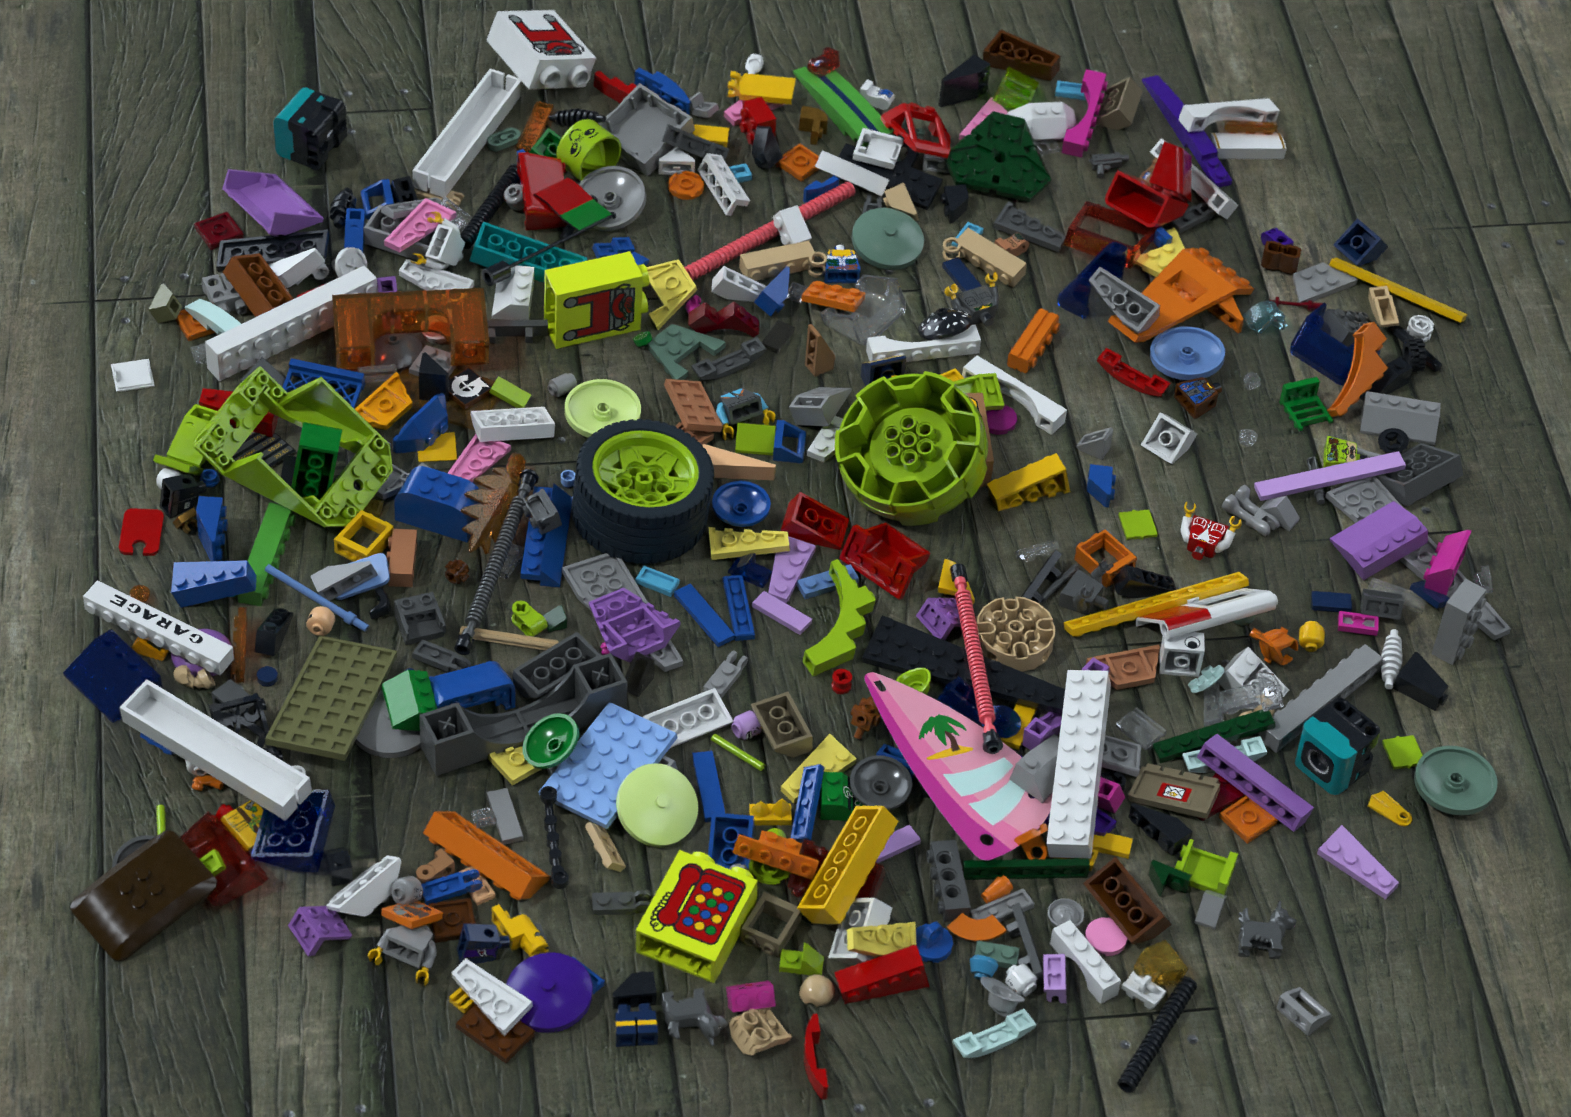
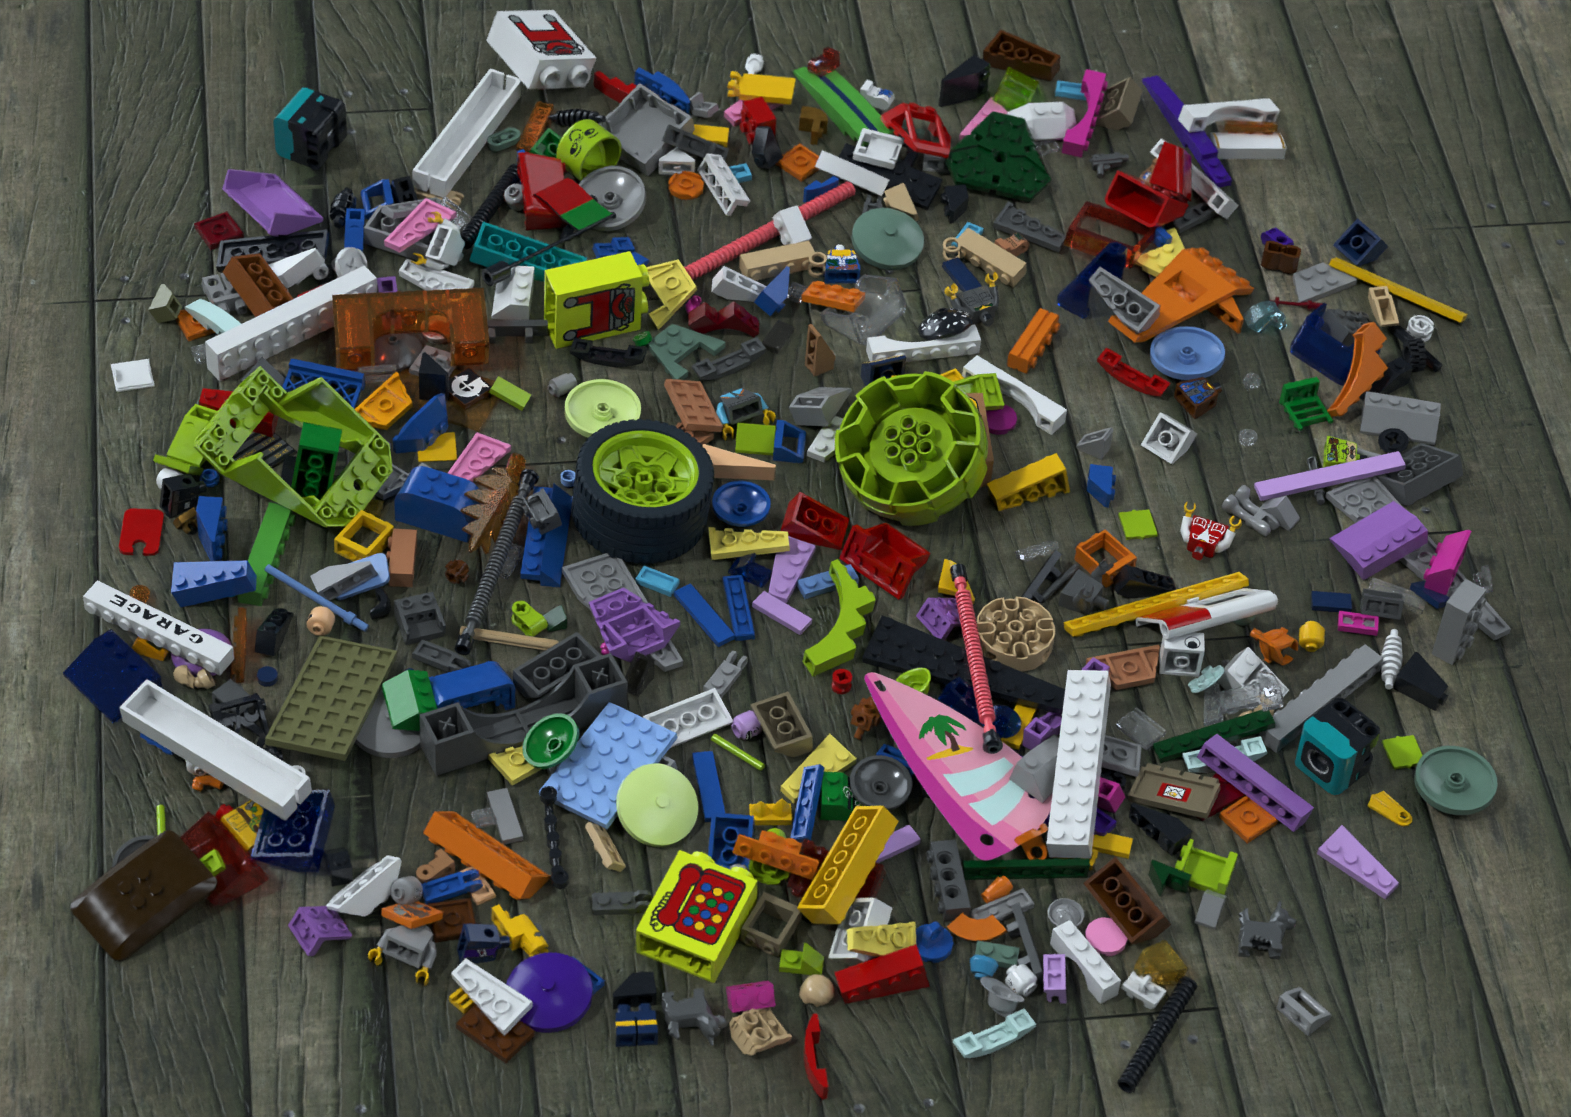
white slope [471,407,555,442] -> none
none -> black slope [570,338,647,367]

